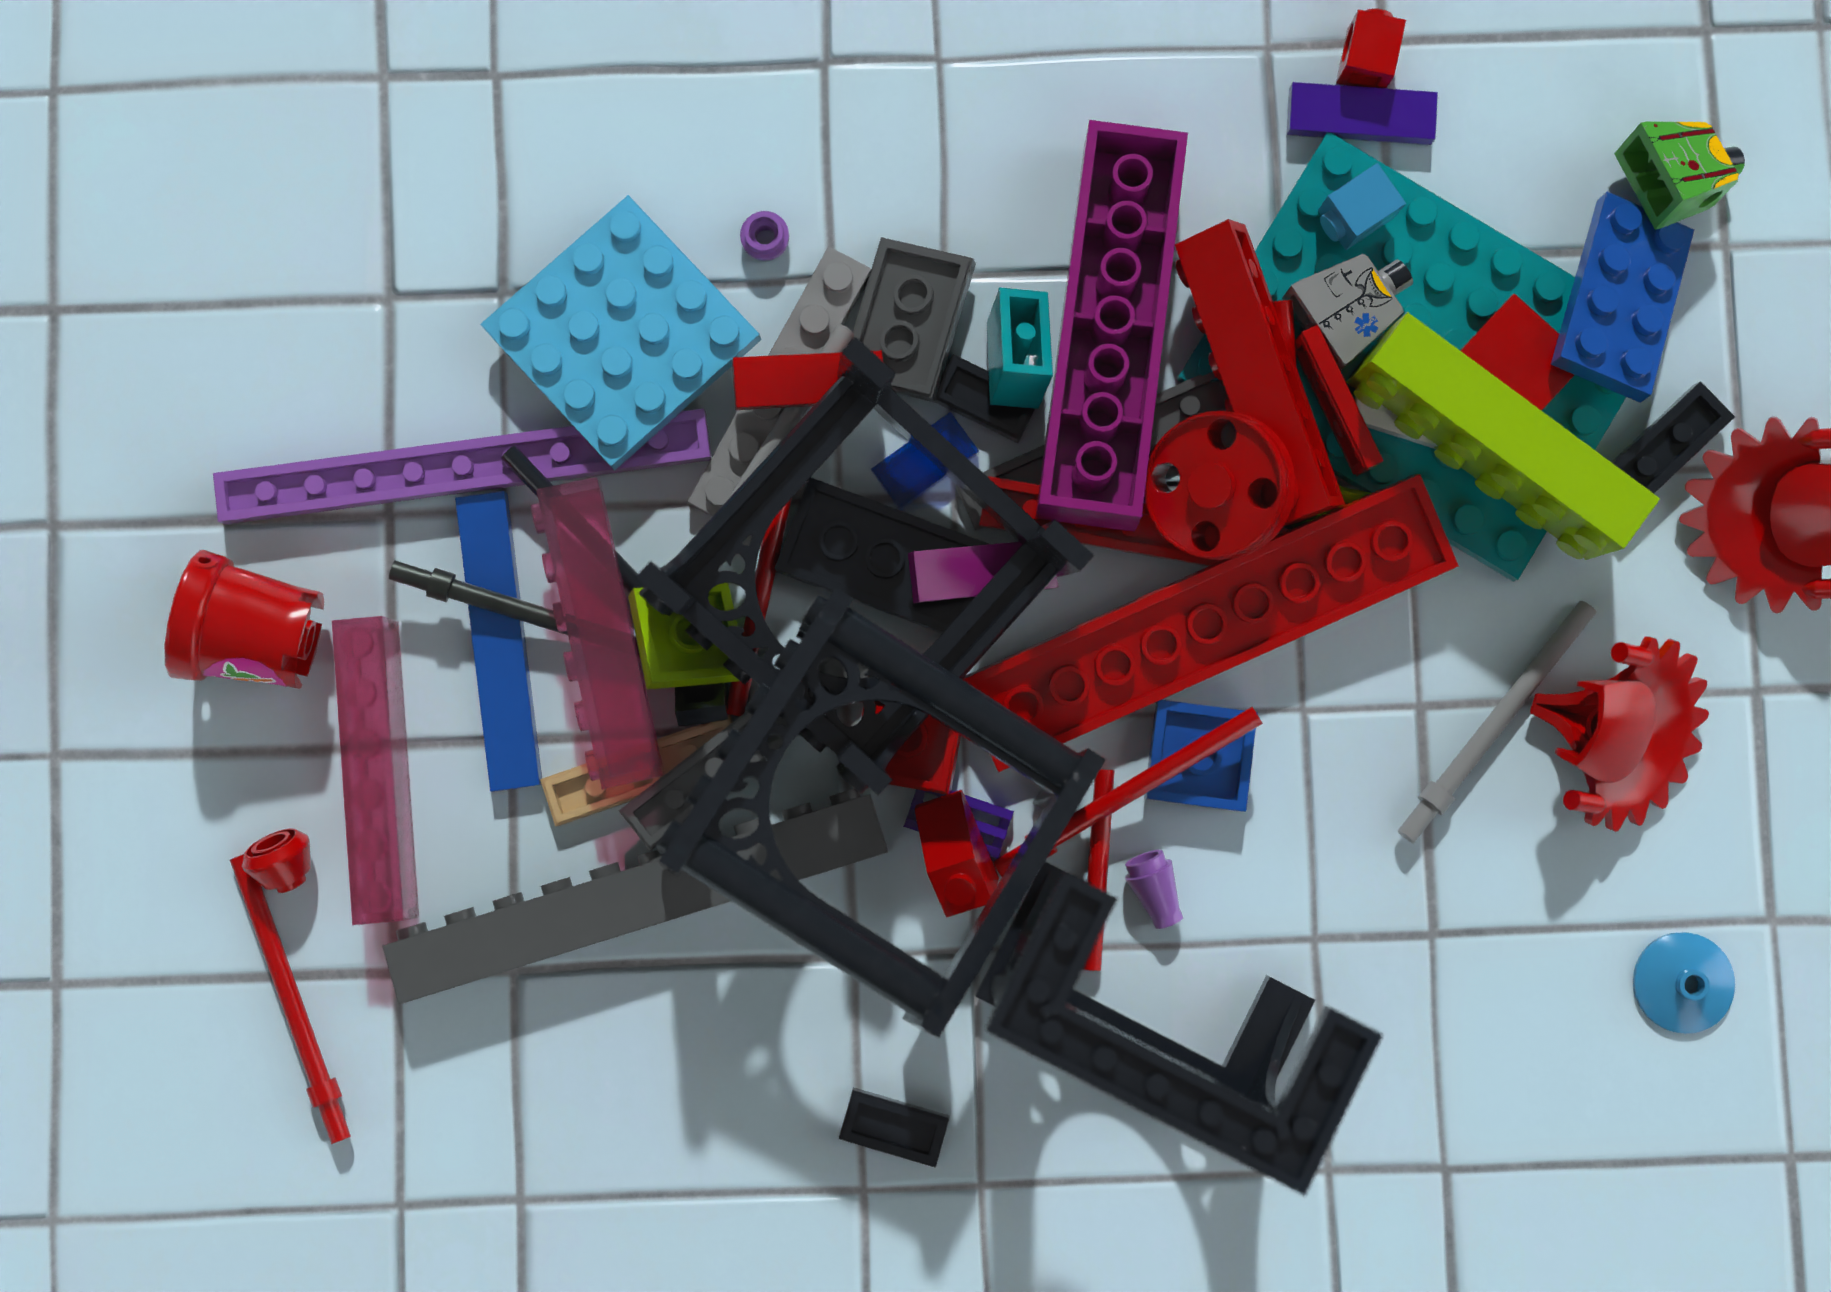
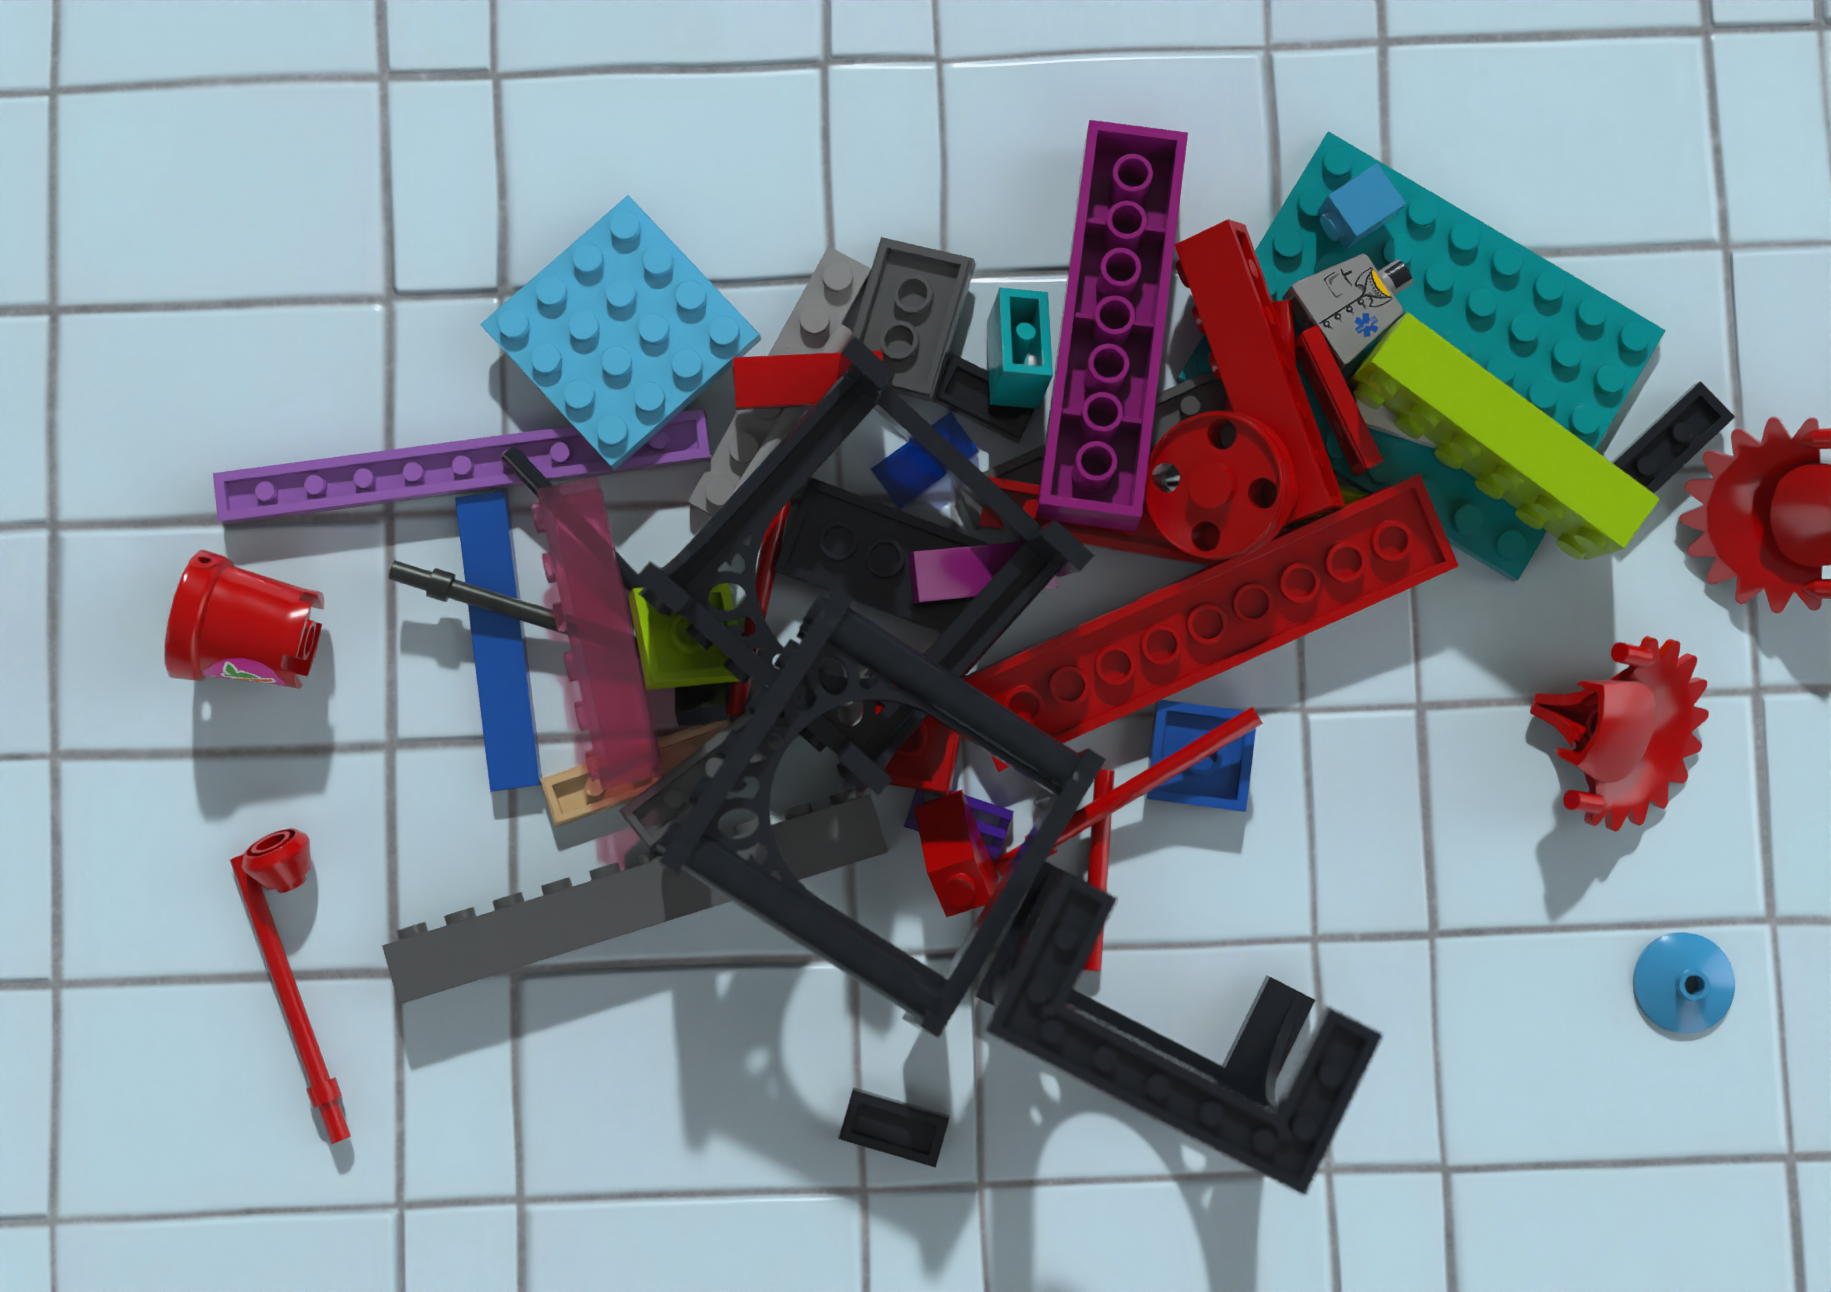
clear pink brick [332,616,419,925] -> none
medium lavender plate [740,211,789,261] -> none
medium lavender cone [1125,850,1183,929] -> none
dark purple tile [1286,82,1438,145] -> none
red brick [1336,8,1406,88] -> none
light grey bar [1398,601,1596,843] -> none
red tile [1460,293,1574,411] -> none
blue plate [1551,191,1694,403] -> none
bright green torso [1614,121,1745,230] -> none

